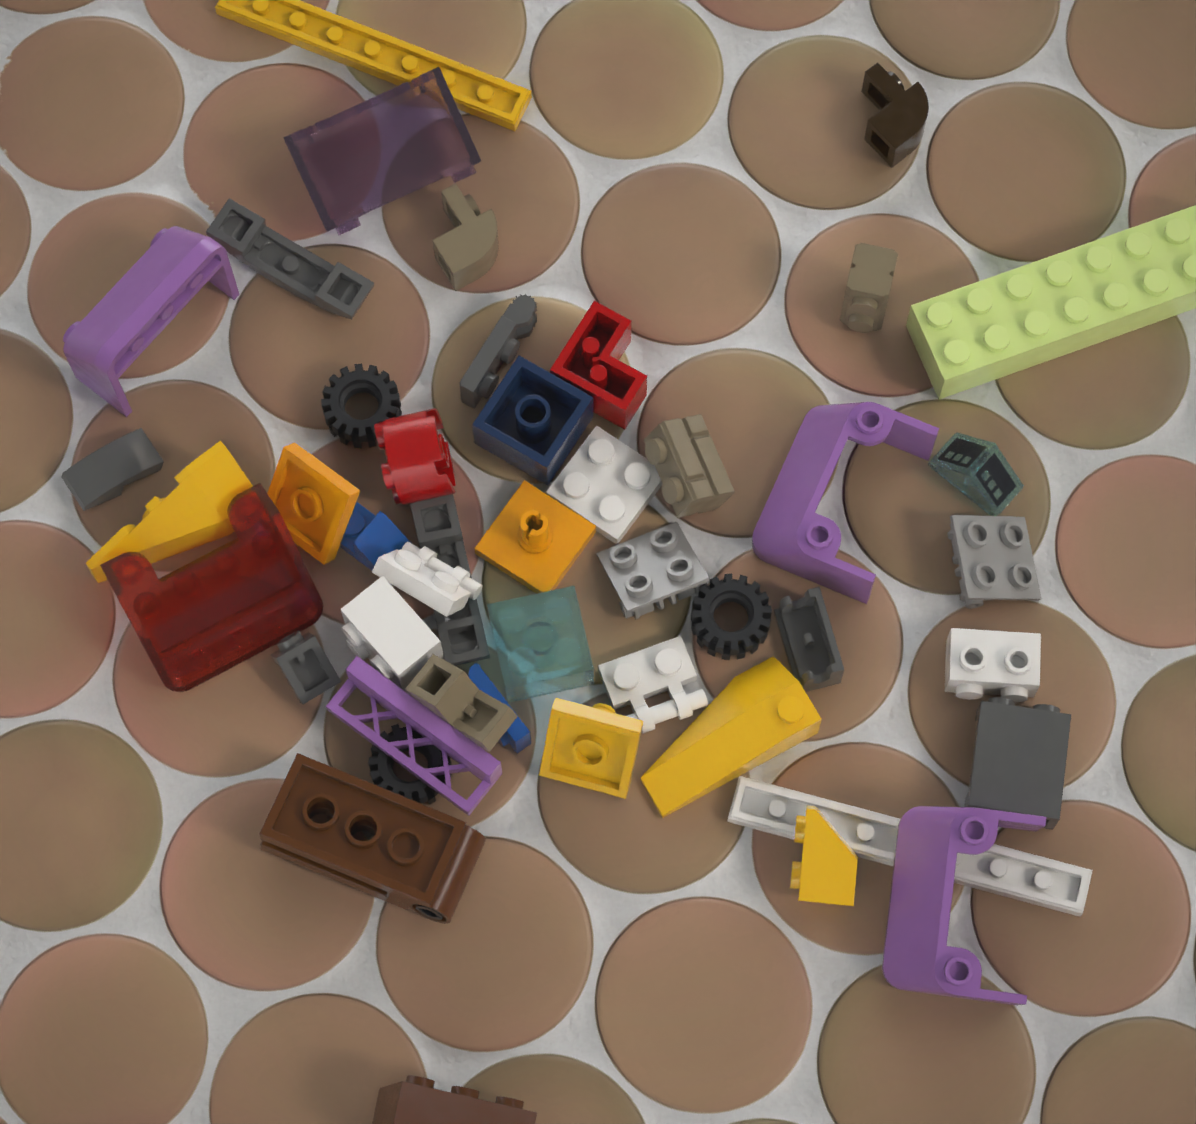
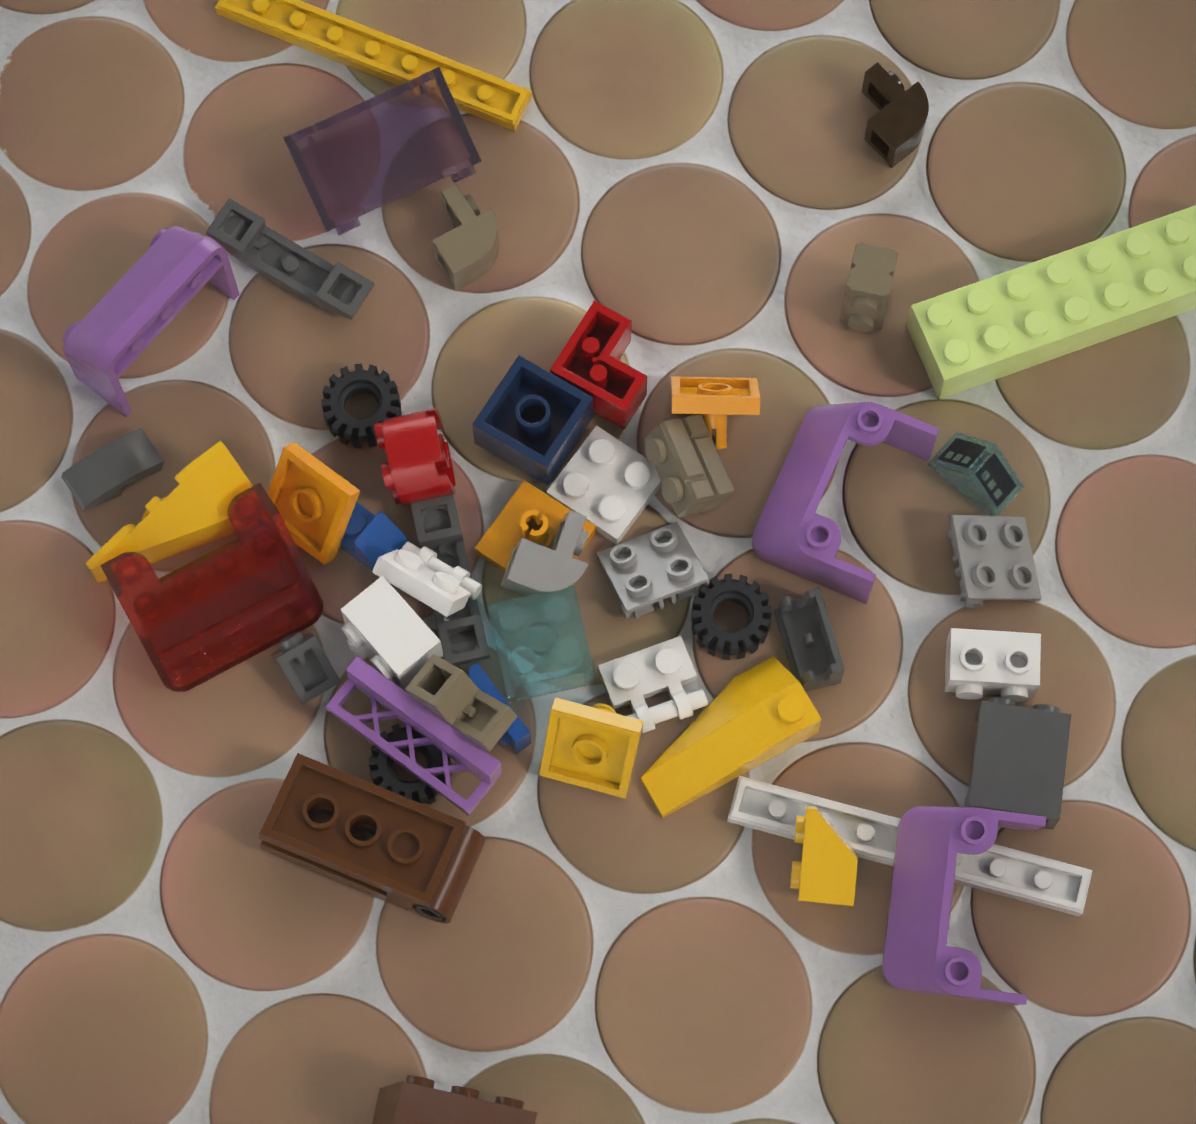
dark grey hinge [459,294,537,409] -> none
none -> light grey brick [500,510,588,599]
none -> light orange tile [671,376,760,449]

